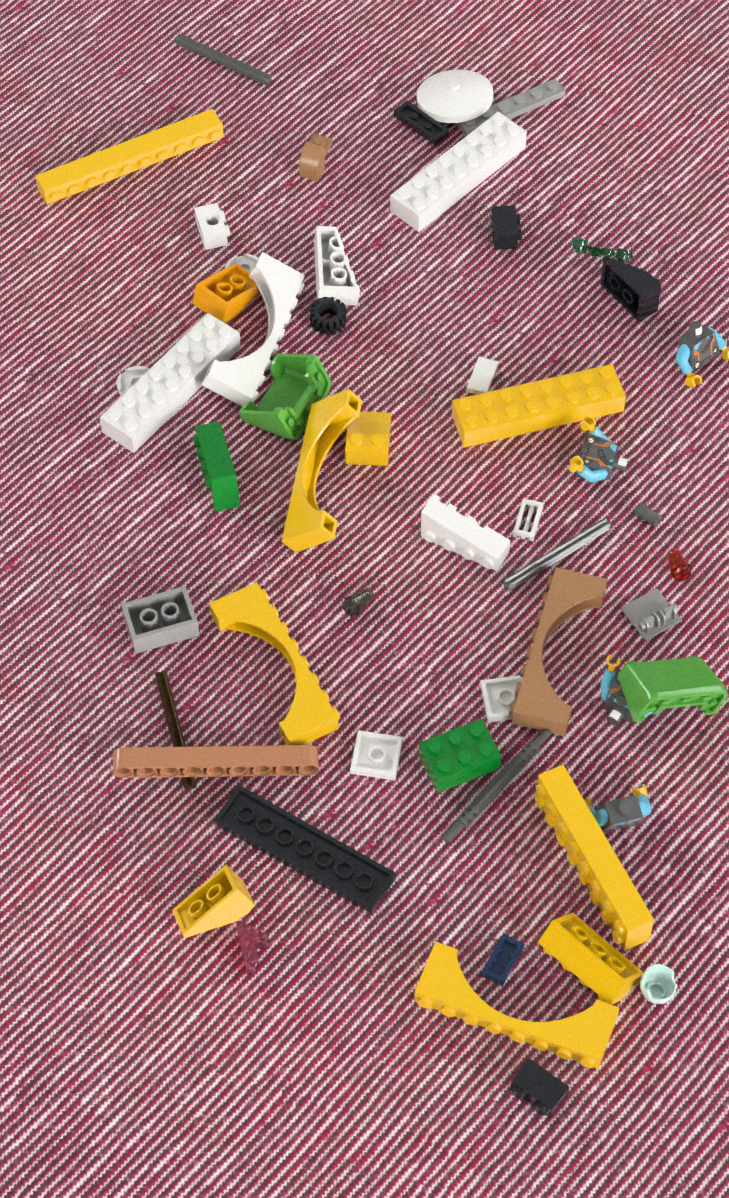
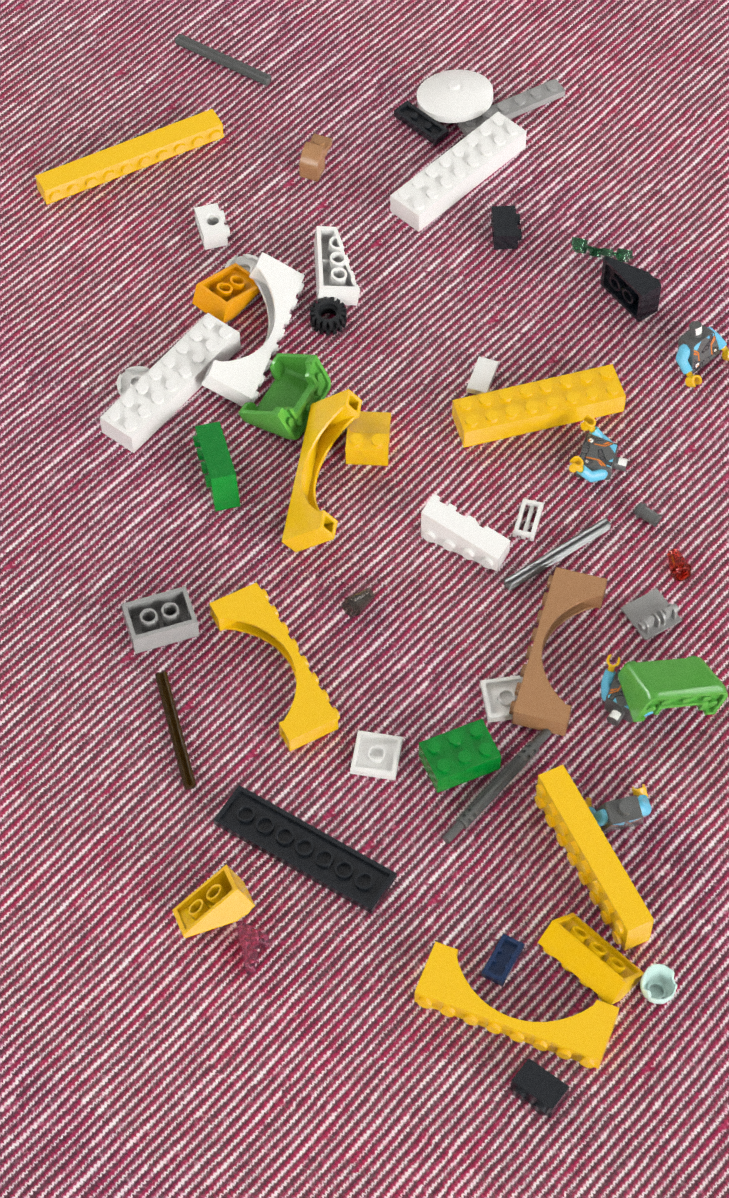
nougat beam [113,745,319,778] -> none

